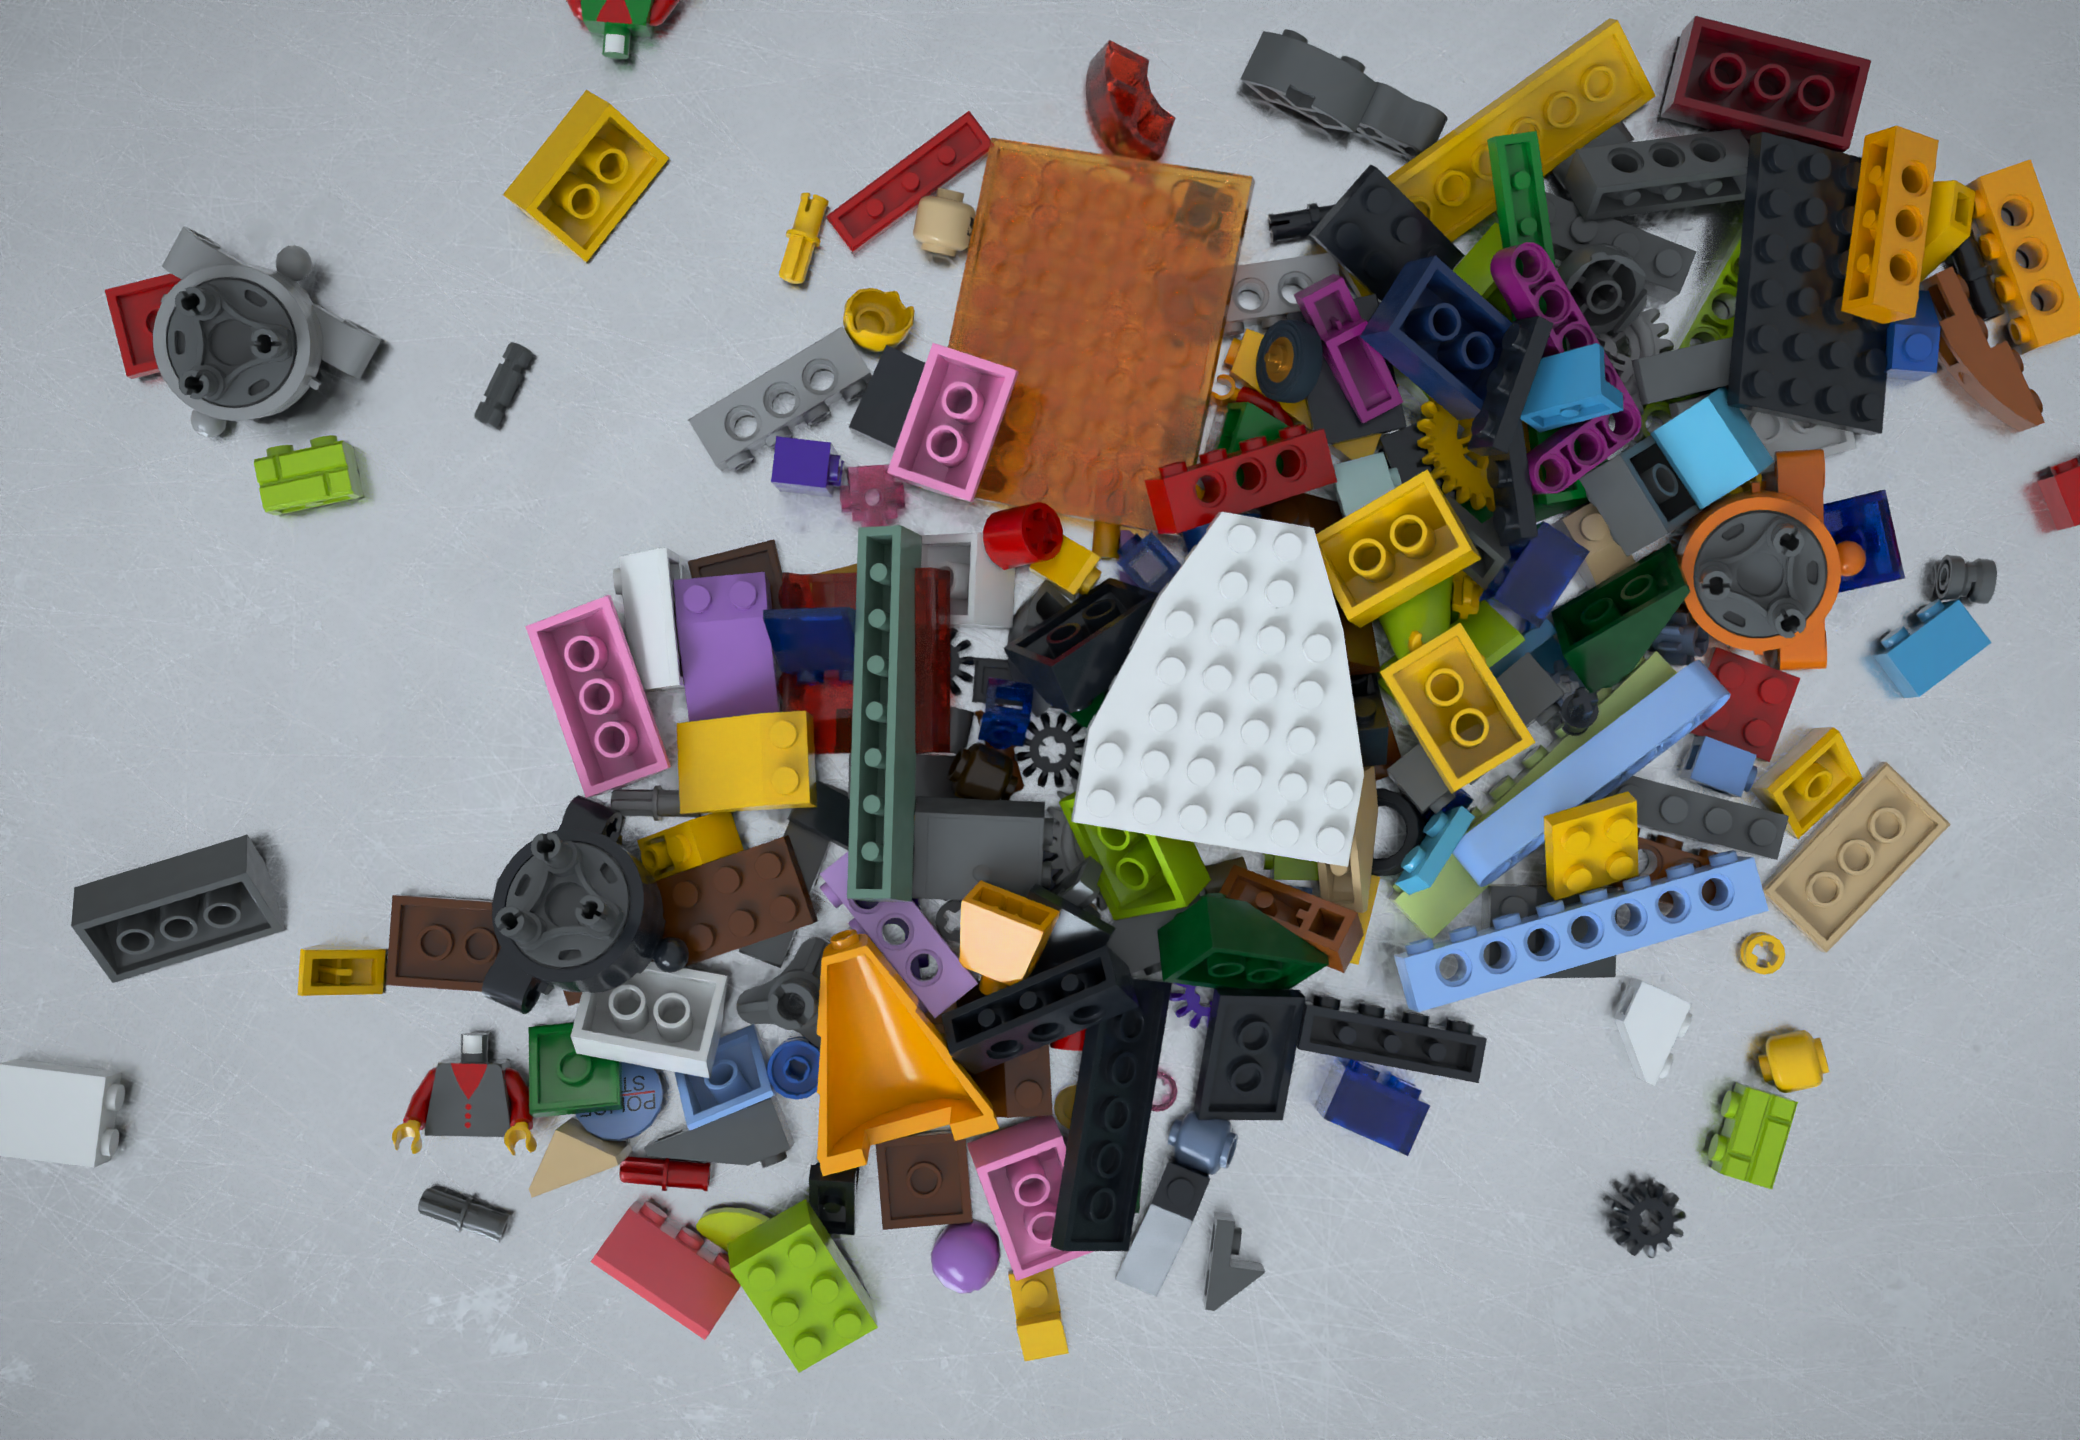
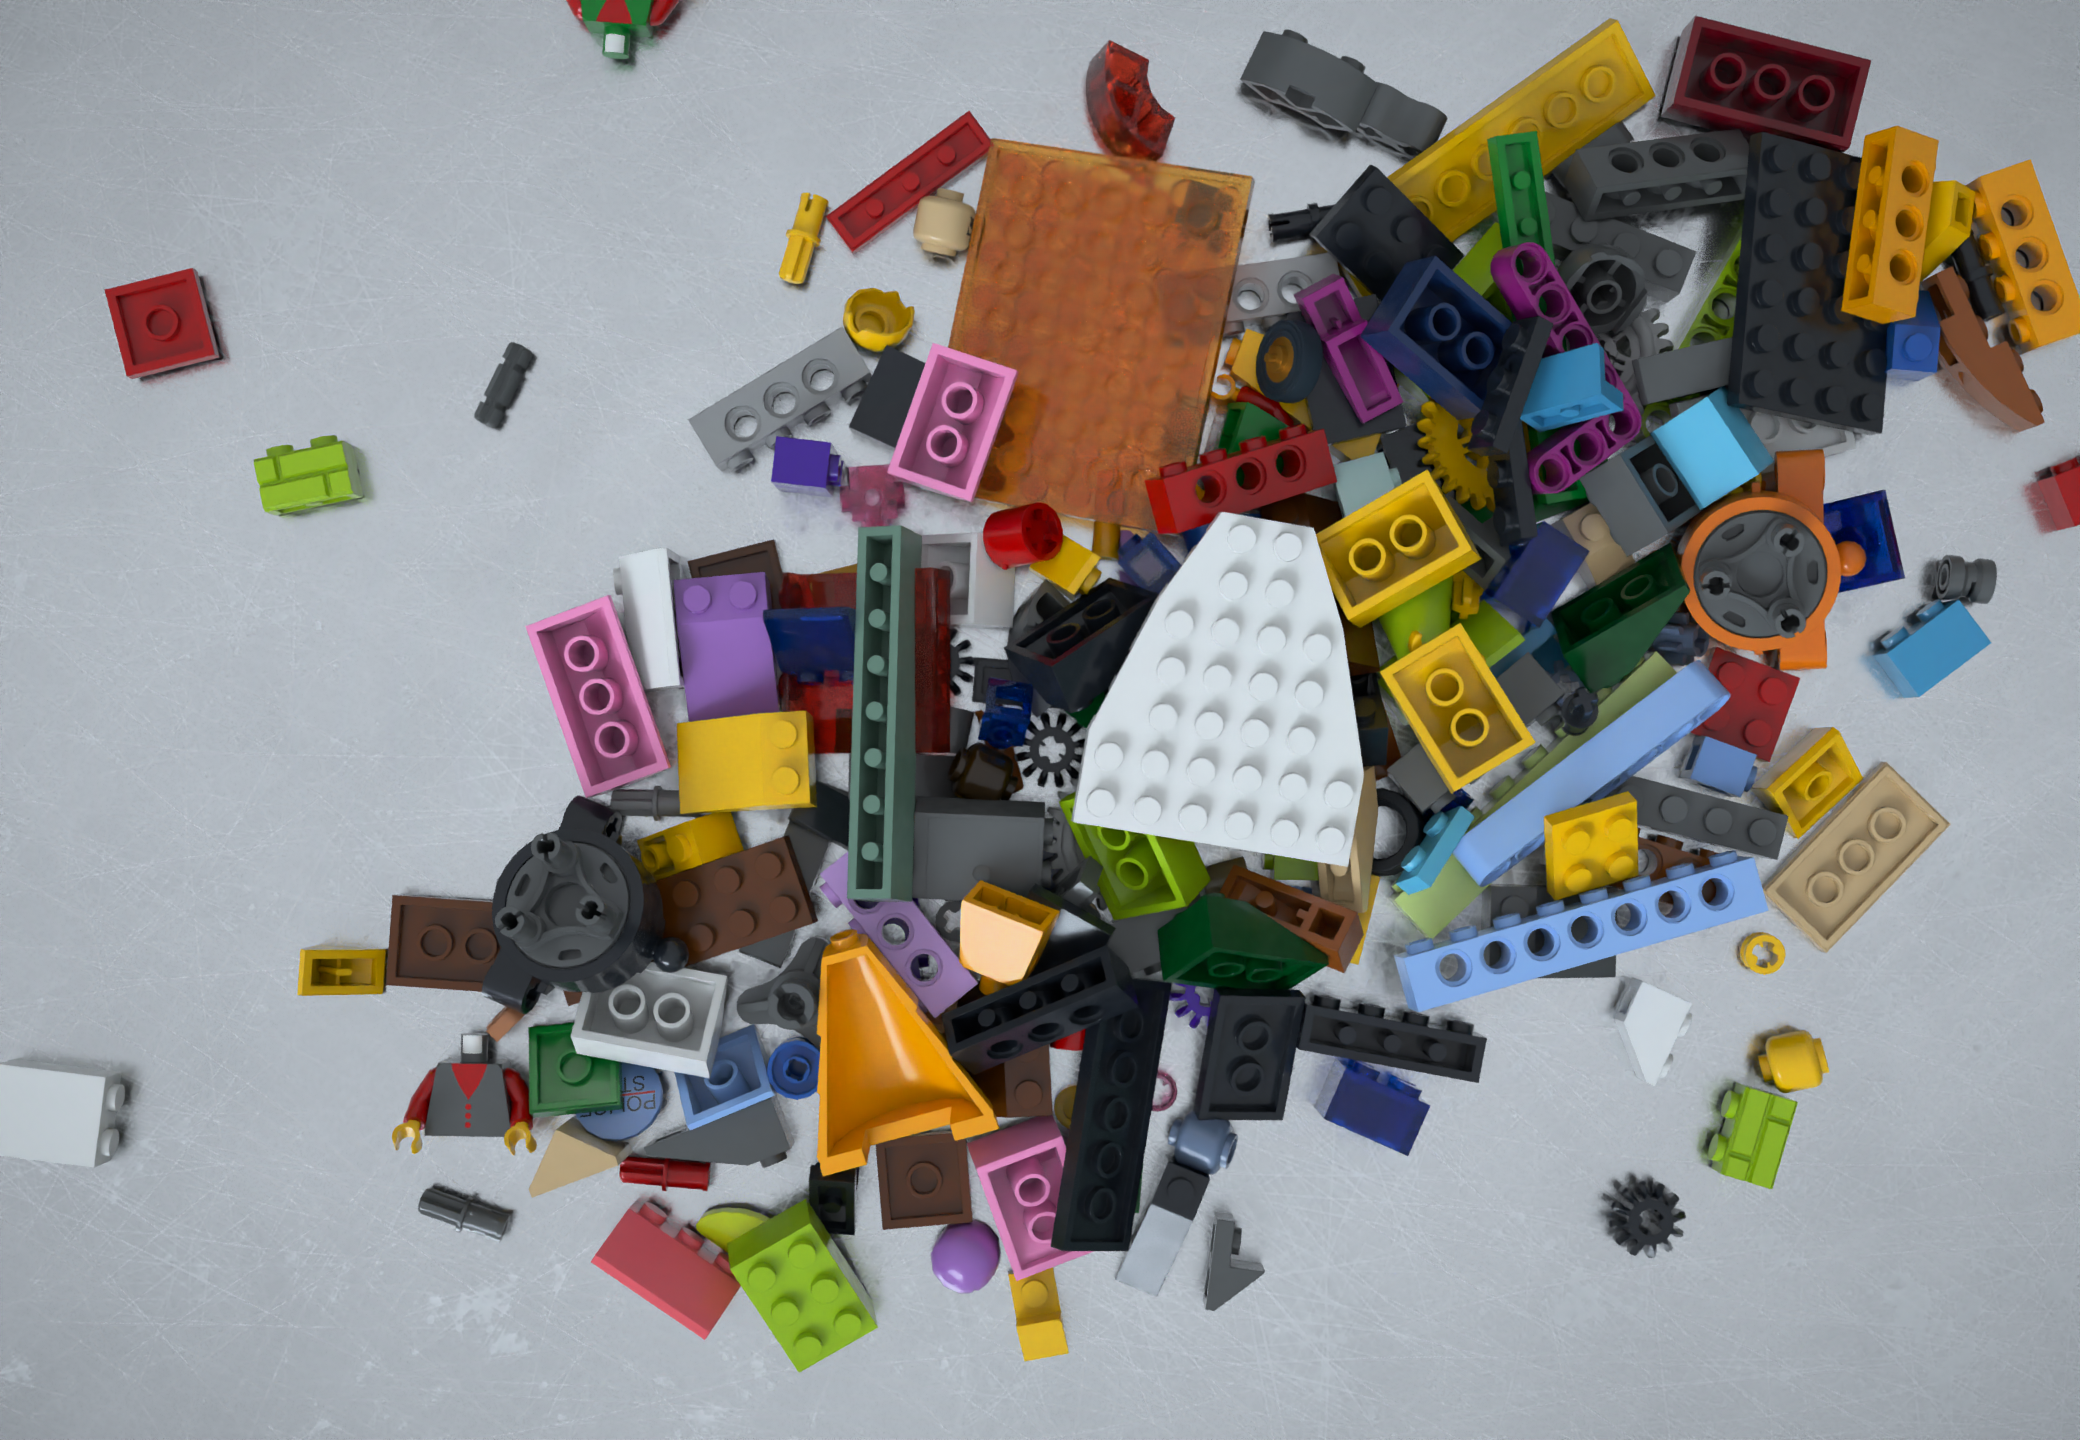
dark grey slope [71,835,284,983] -> none
piece [153,226,381,438] -> none
yellow slope [503,90,669,262] -> none
none -> nougat tile [486,1006,525,1042]

